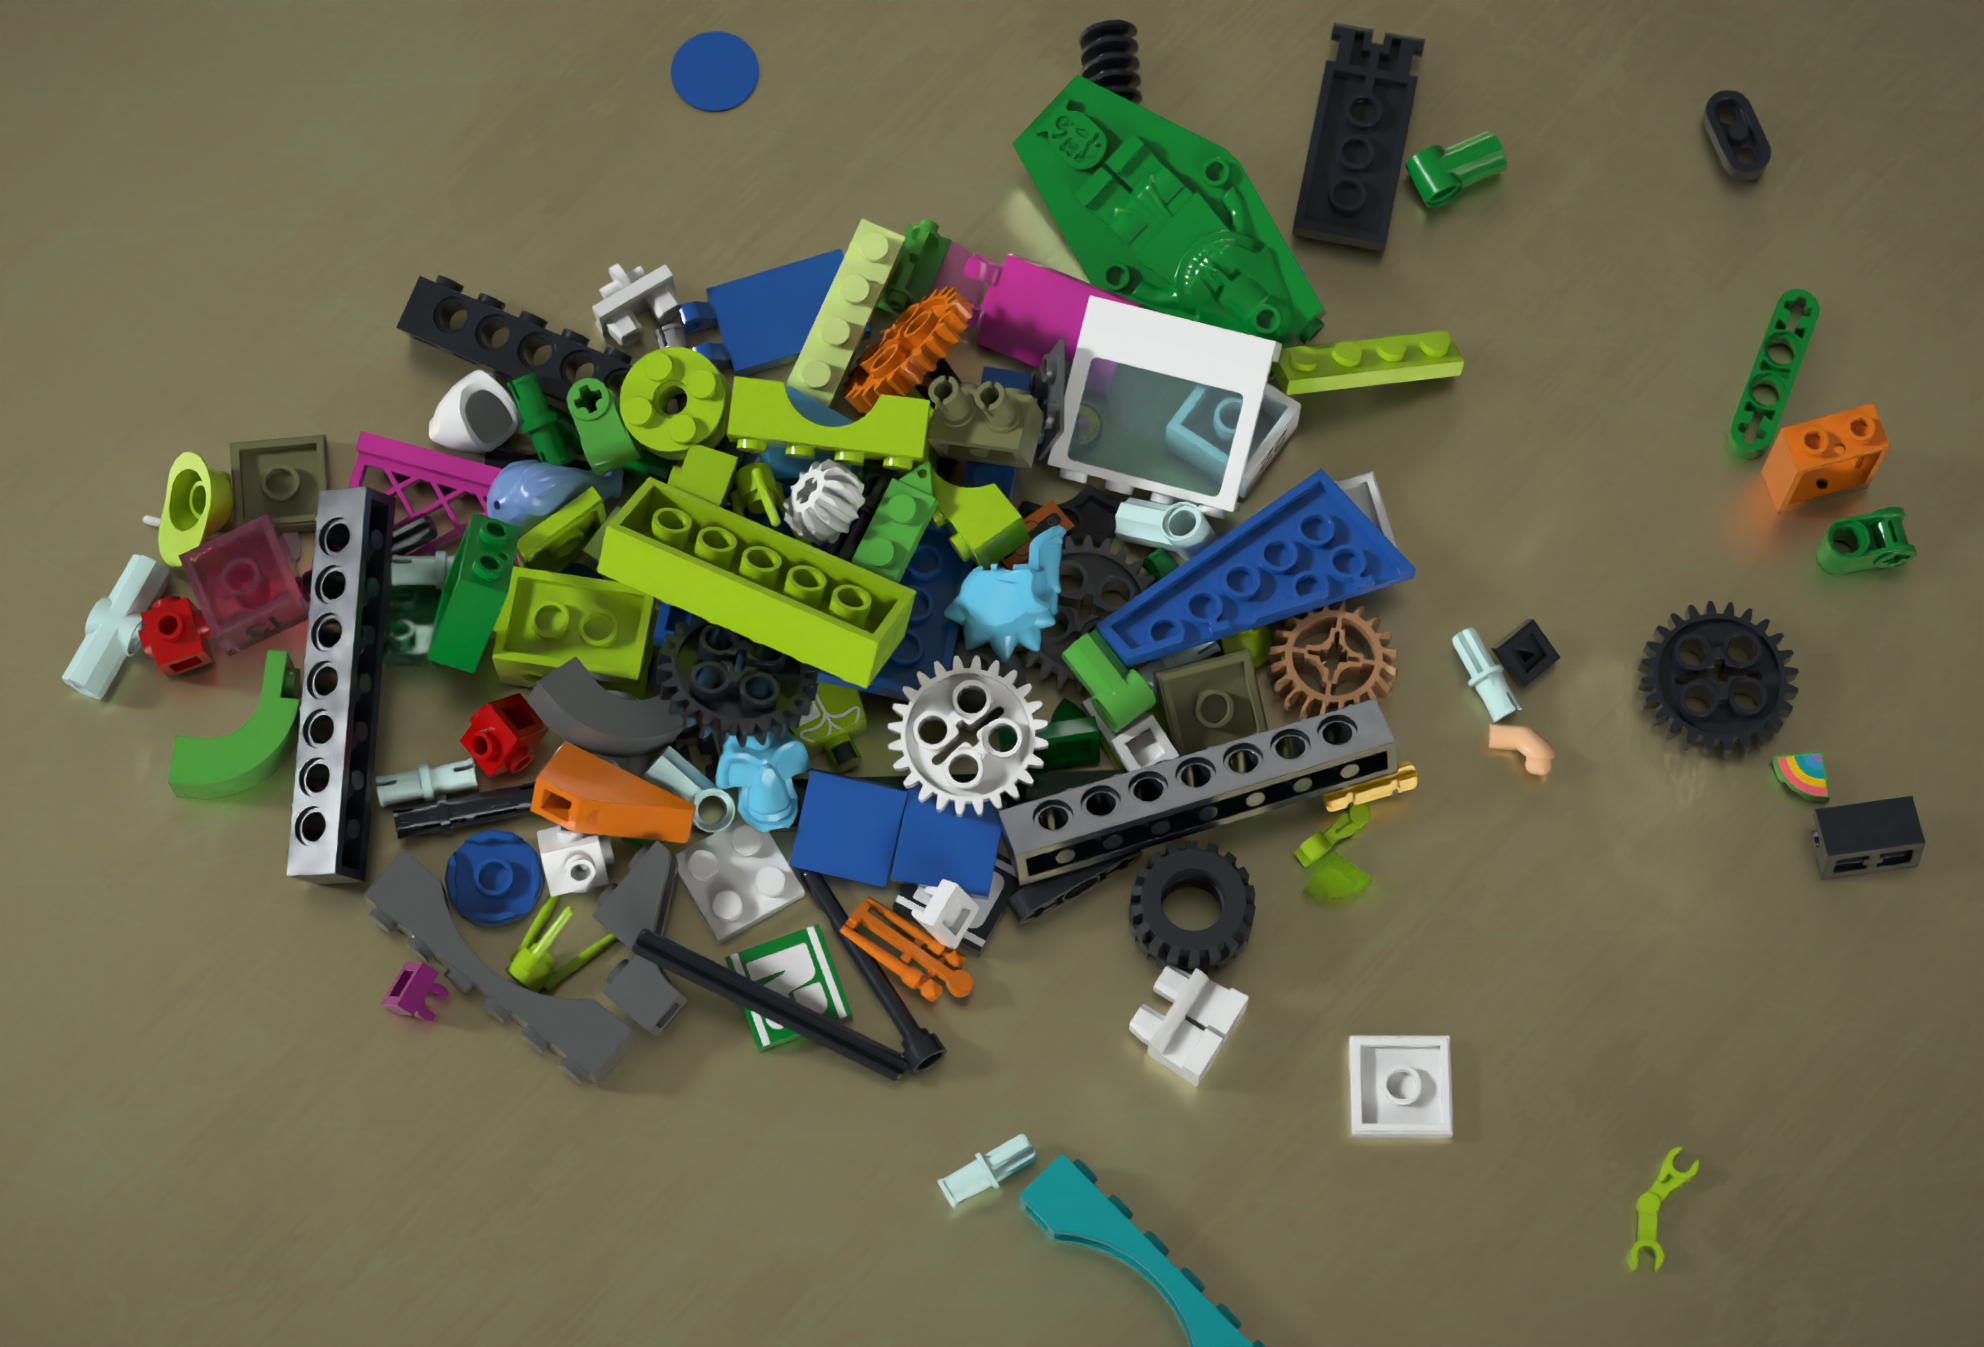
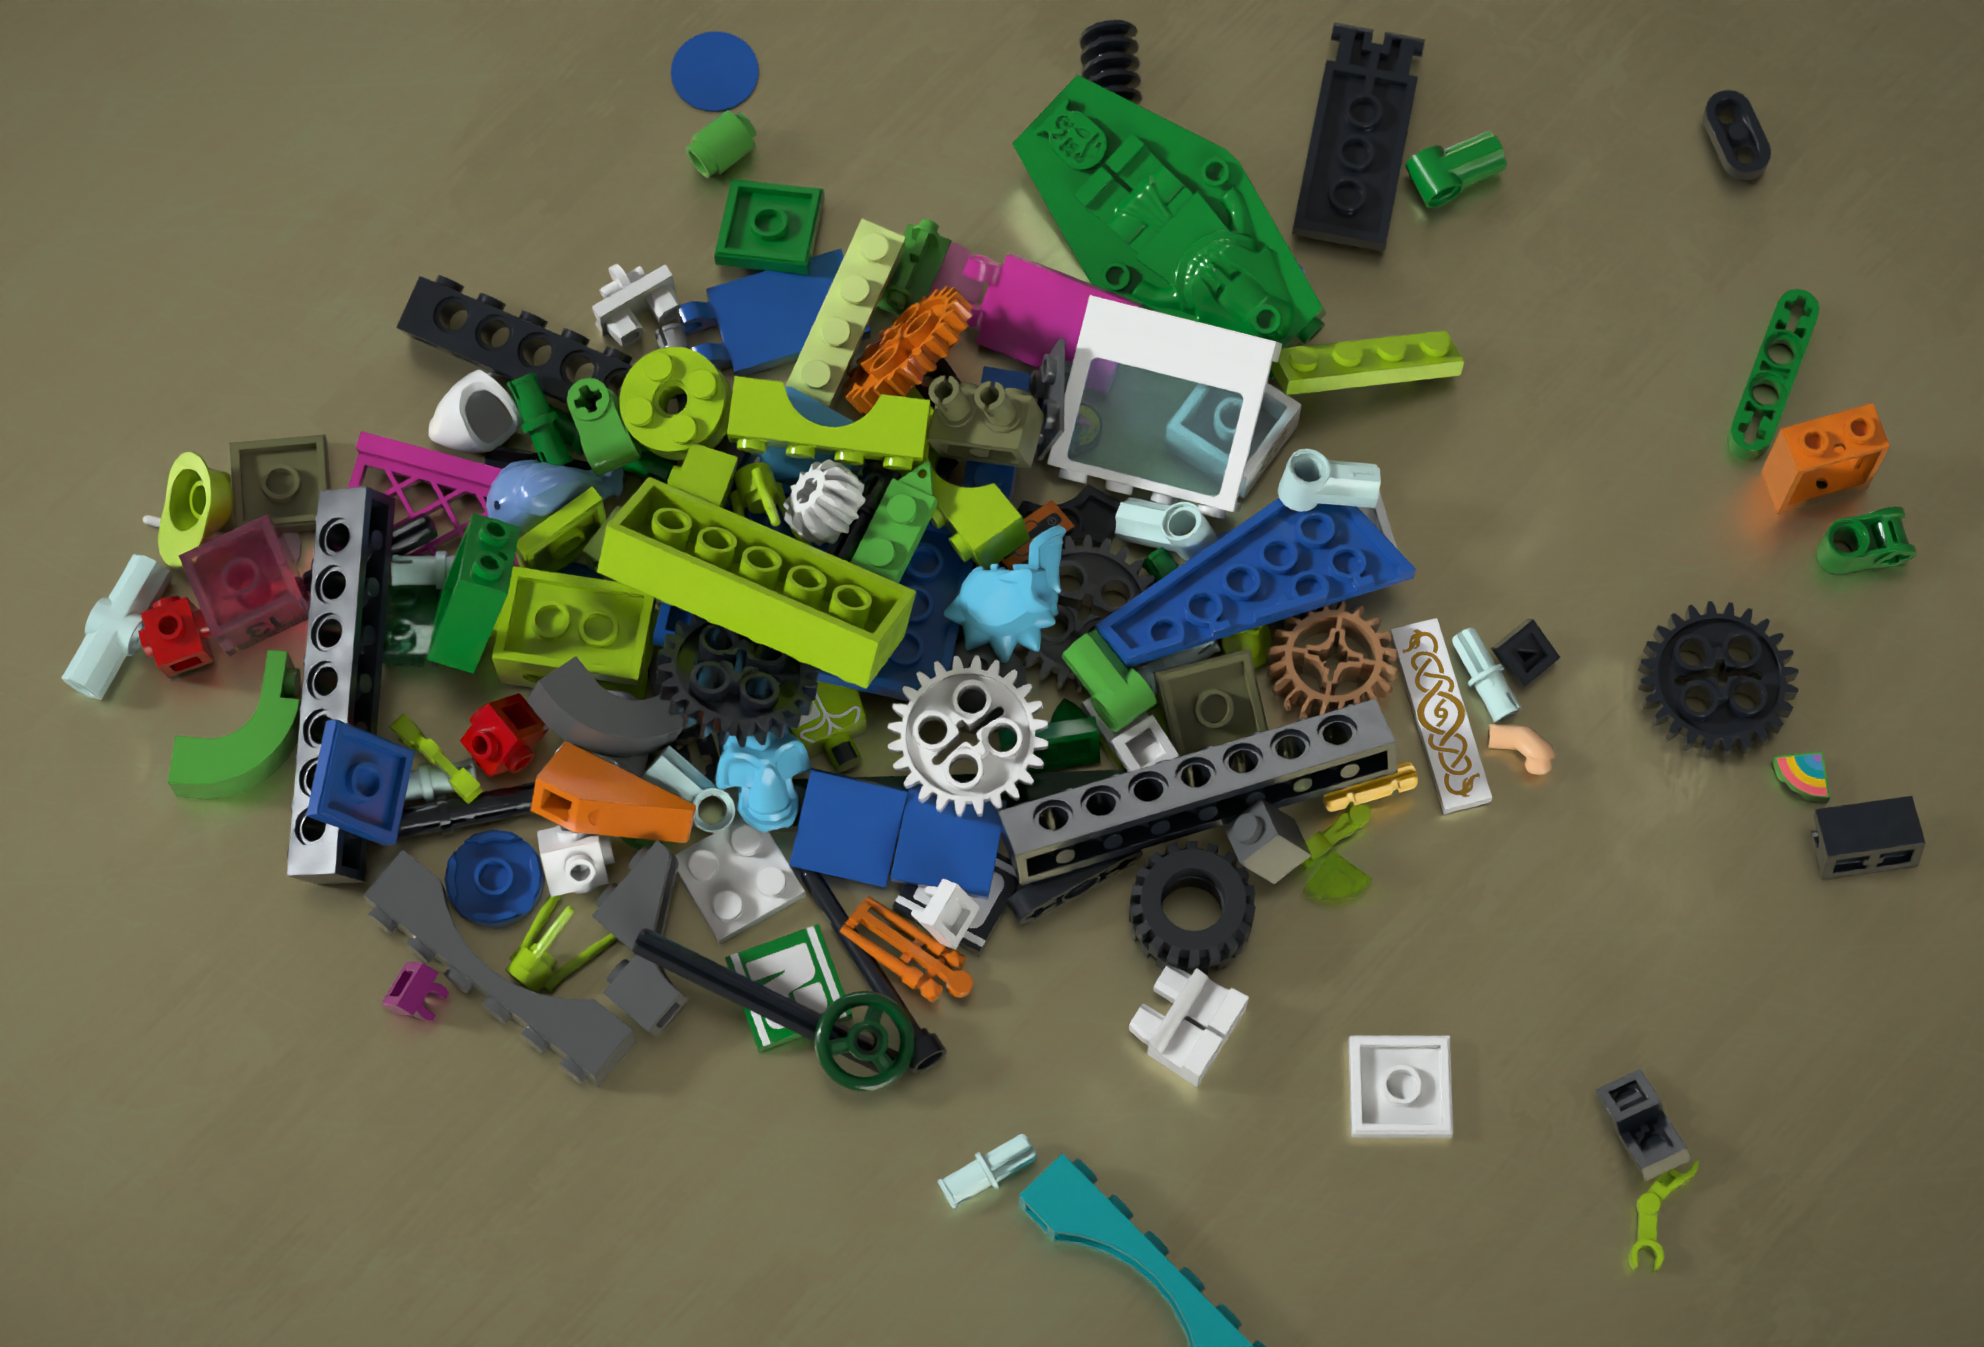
none -> blue tile [306,719,415,846]
none -> lime piece [389,713,483,804]
none -> bright green brick [685,110,757,178]
none -> green tile [714,179,825,275]
none -> dark green piece [815,991,915,1092]
none -> dark grey brick [1224,798,1312,884]
none -> light aqua piece [1278,449,1381,512]
none -> white tile [1390,618,1492,814]
none -> black slope [1595,1069,1691,1182]

